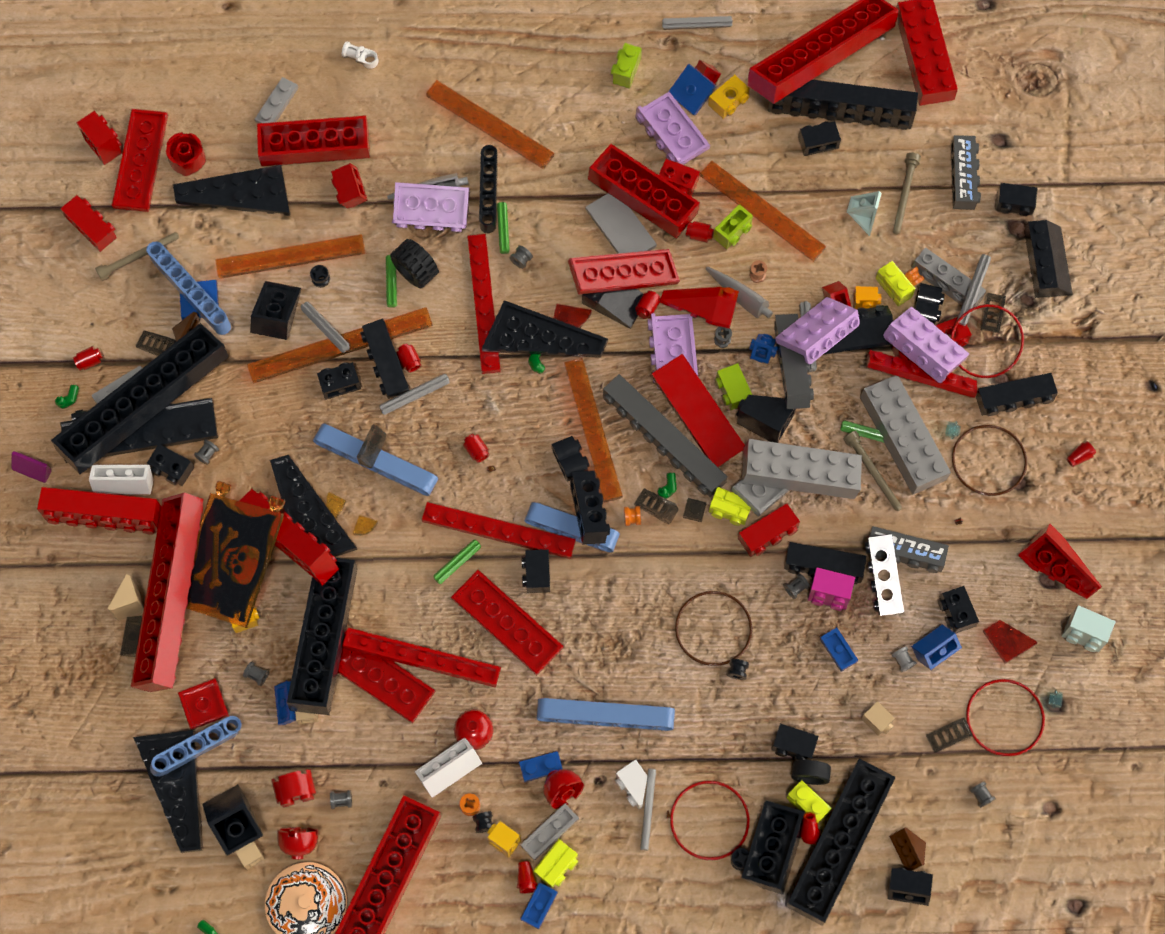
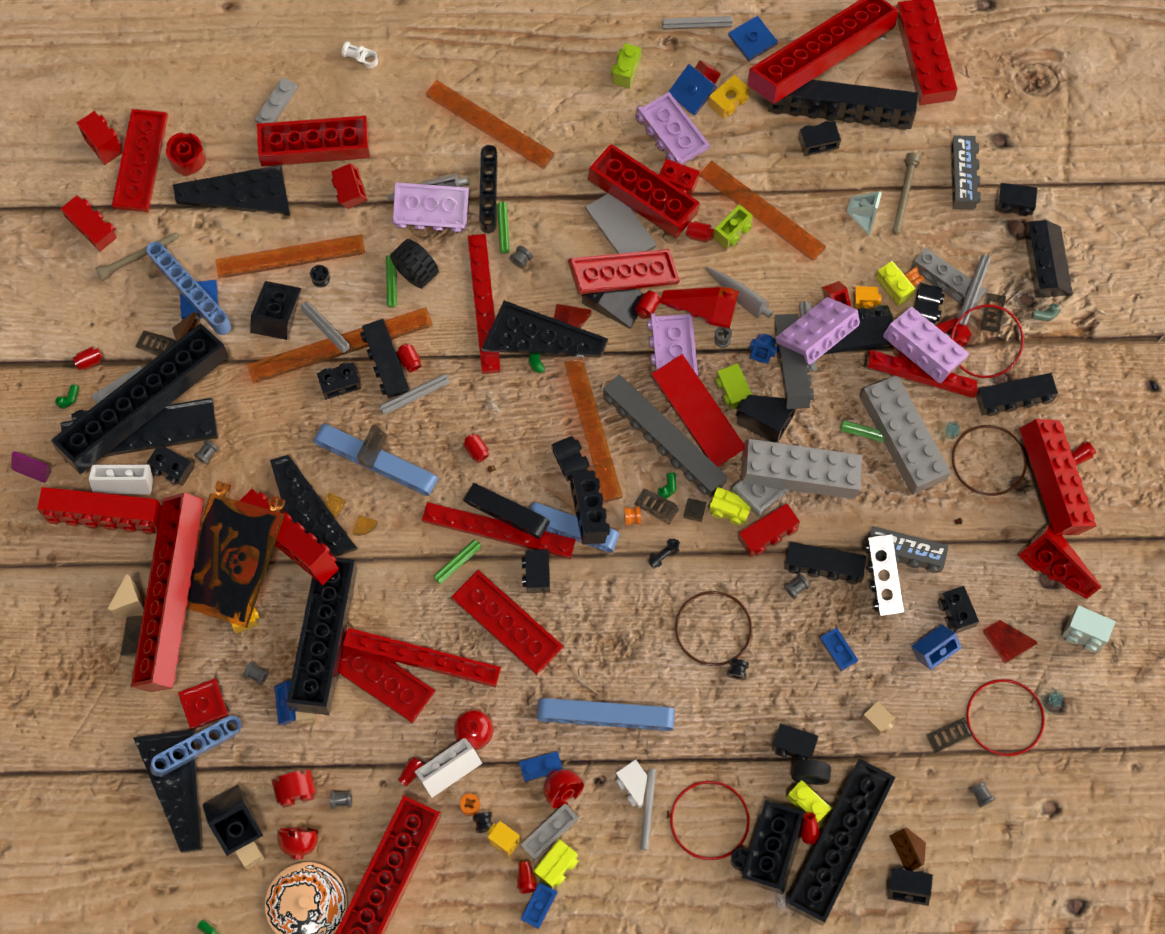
nougat bush [749,260,767,283] -> none
dark pink brick [808,568,855,611] -> none
dark tan piece [843,431,902,511] -> none
light grey bush [892,646,917,672] -> none
none -> red cone [397,756,425,787]
none -> black beam [463,483,550,539]
none -> black bar [647,539,680,569]
none -> blue plate [728,15,778,62]
none -> red brick [1019,419,1096,535]
none -> sand green arm [1032,303,1060,322]

